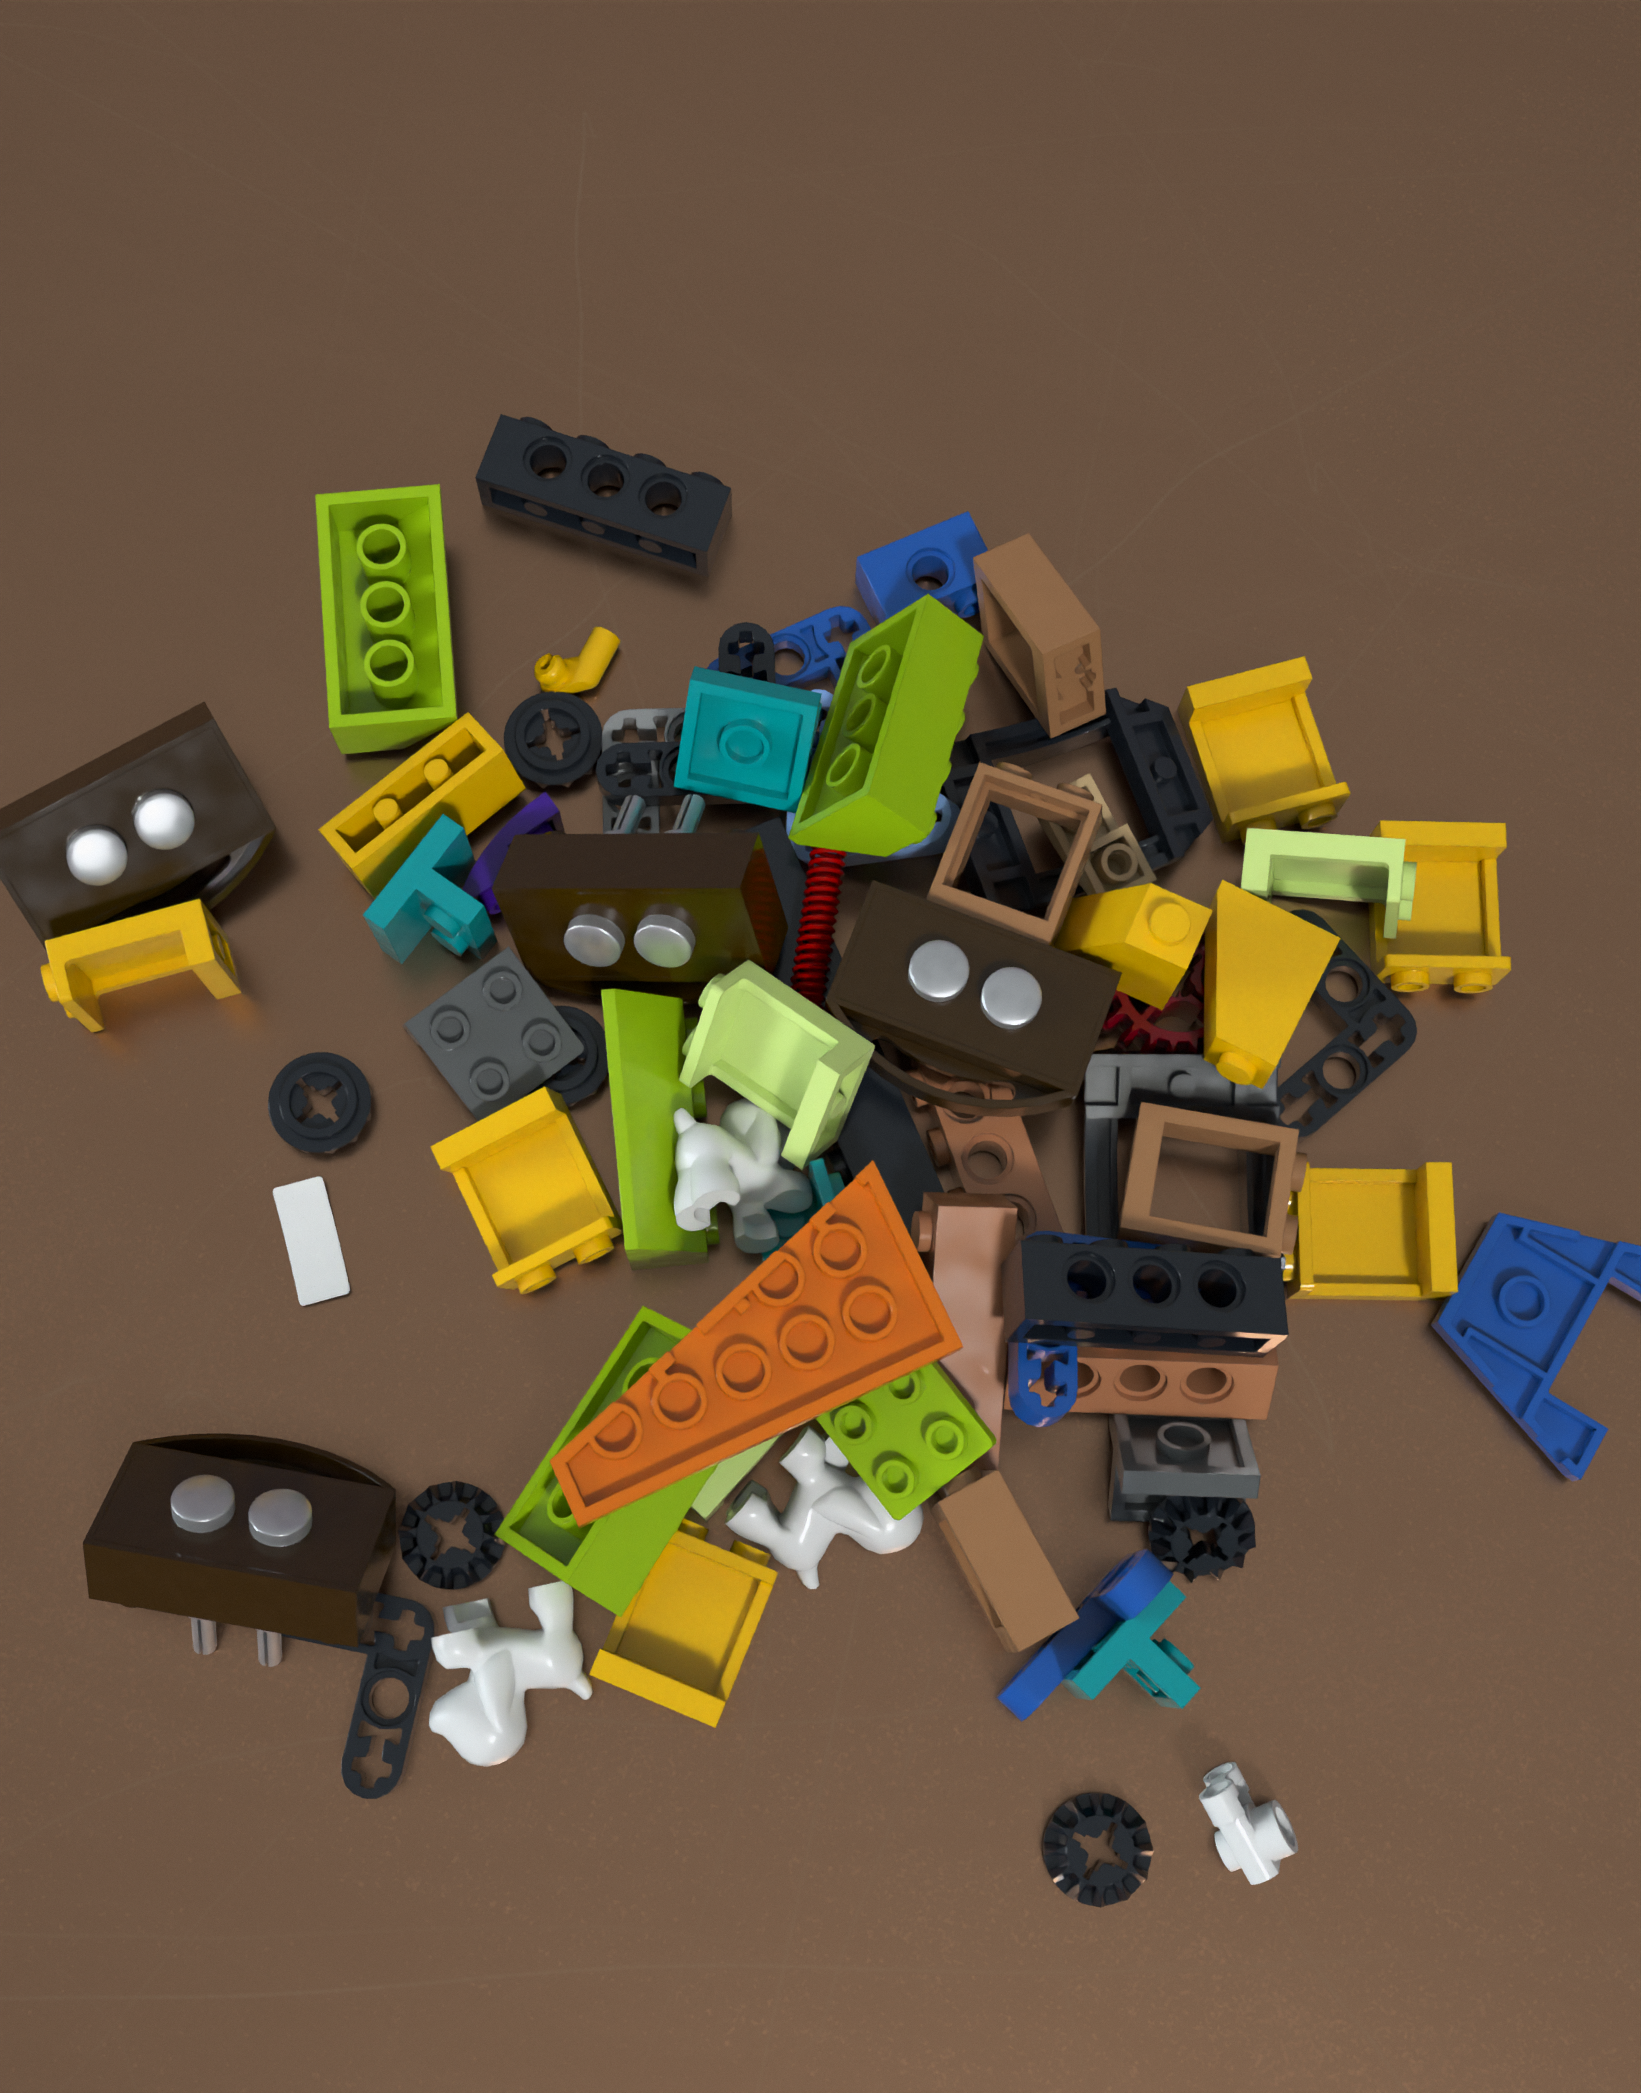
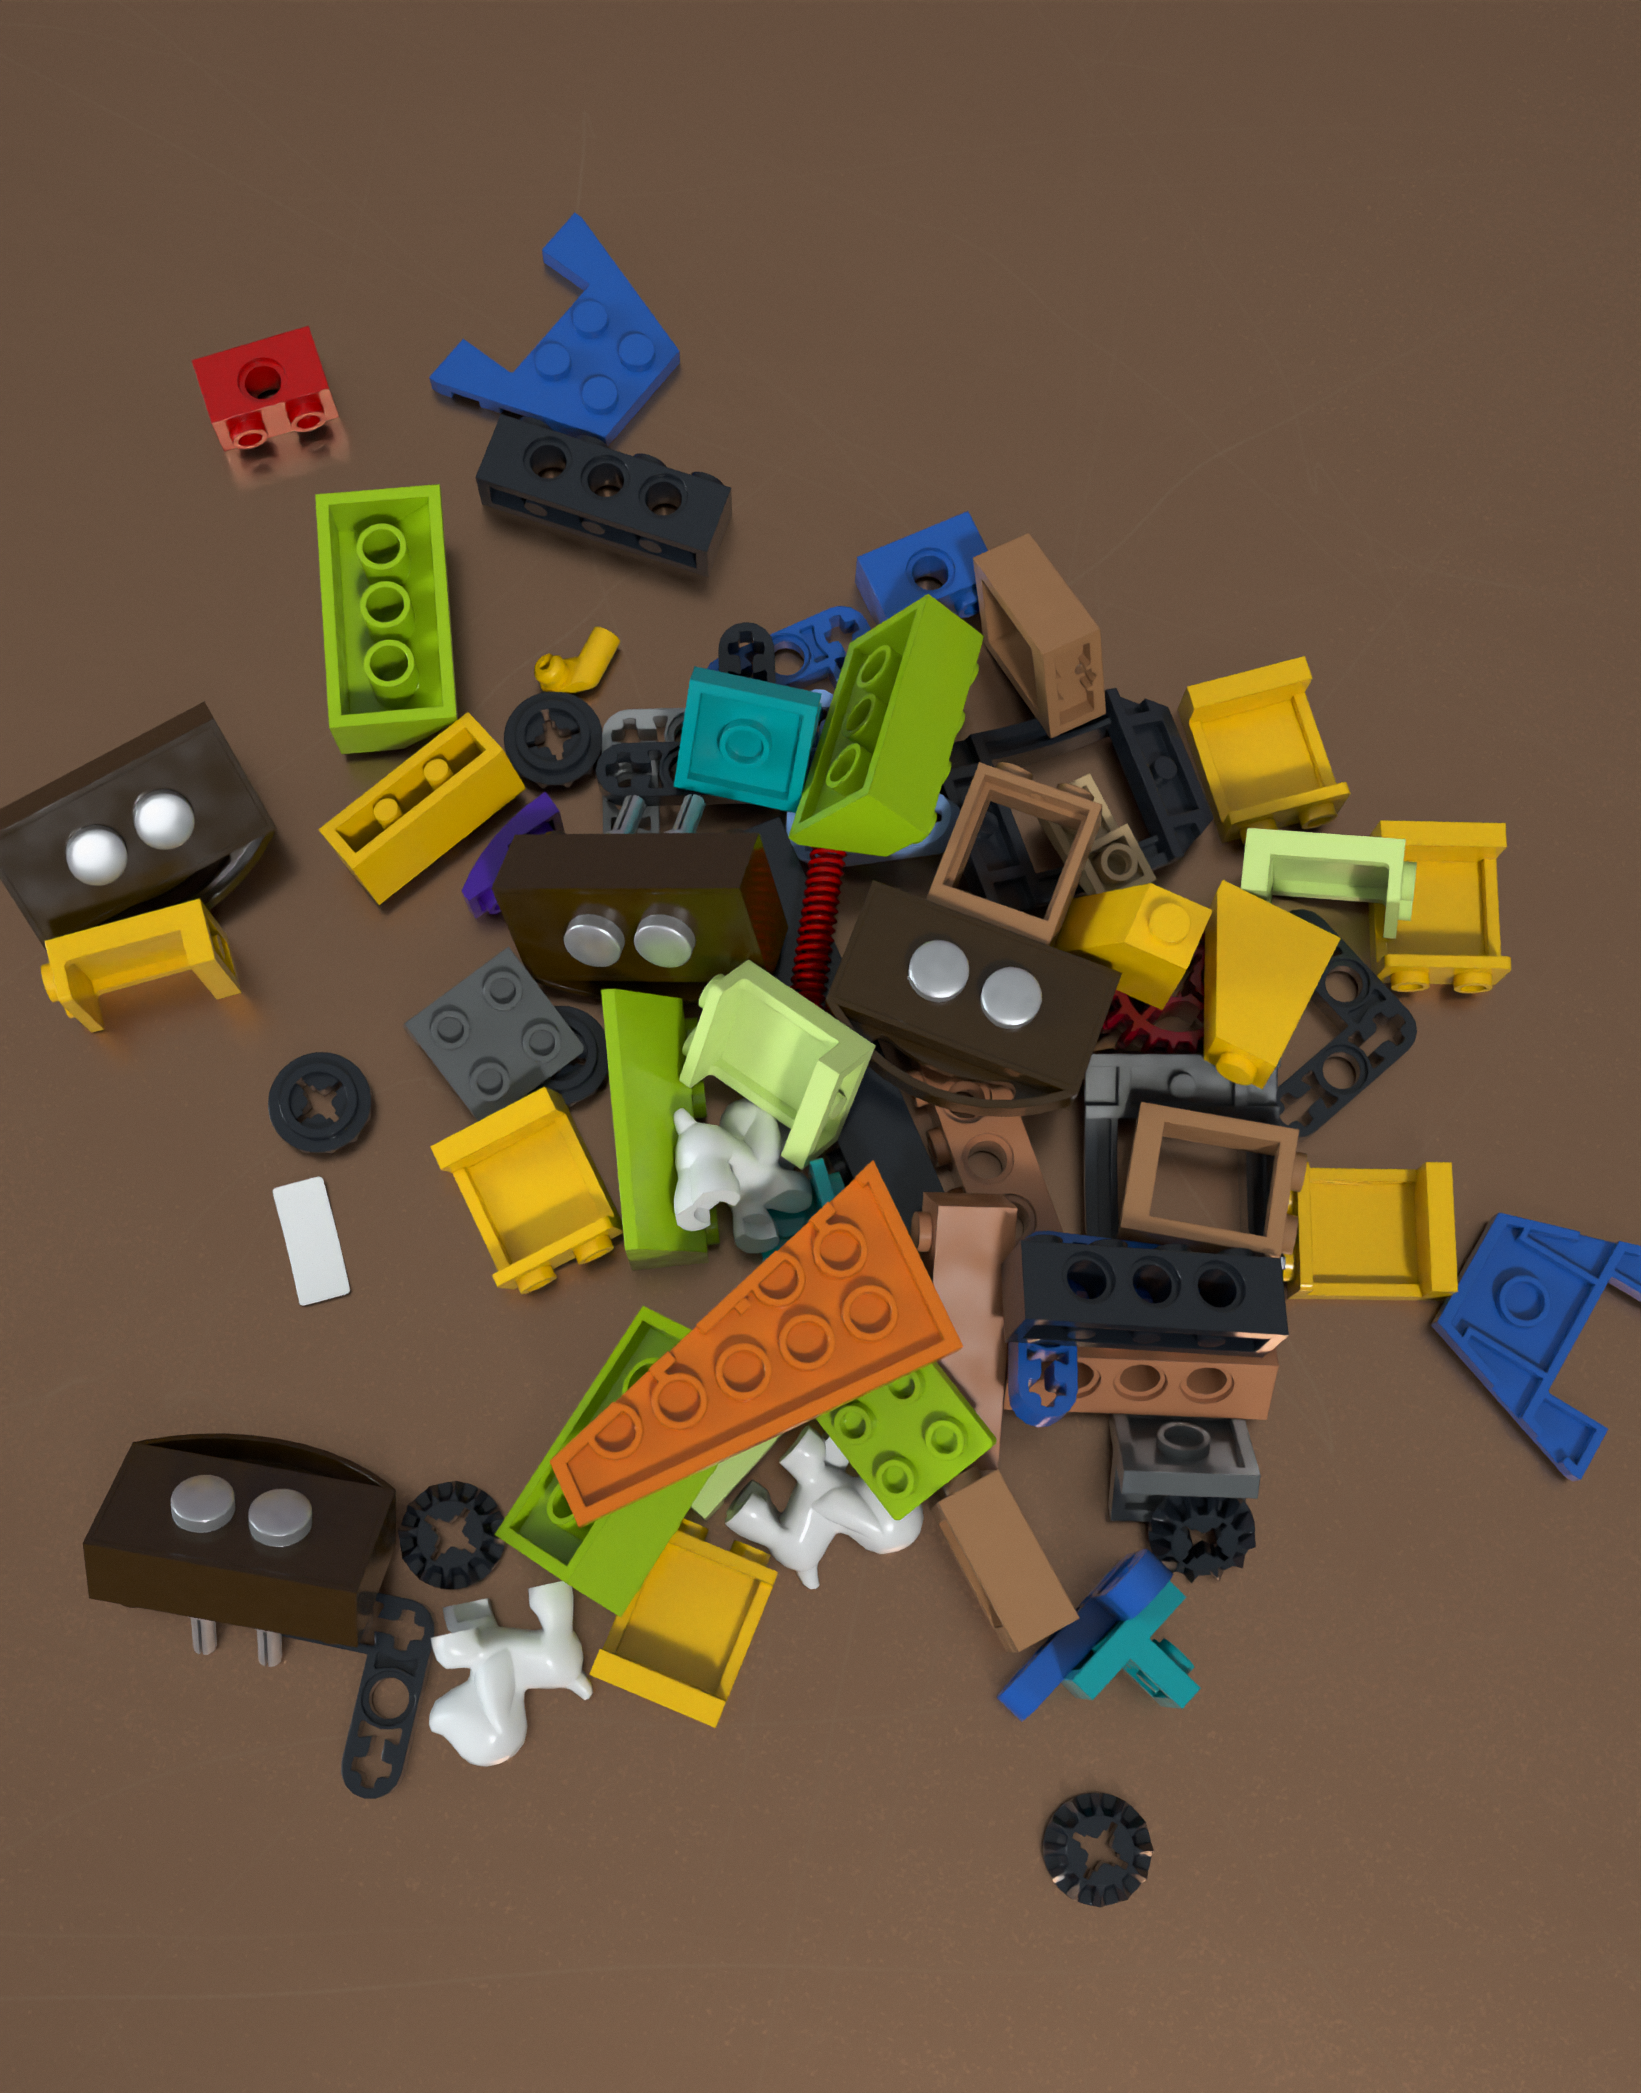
teal bracket [363,814,497,964] -> none
white plate [1199,1762,1298,1885] -> none
none -> red brick [192,326,339,452]
none -> blue wing [429,213,680,446]

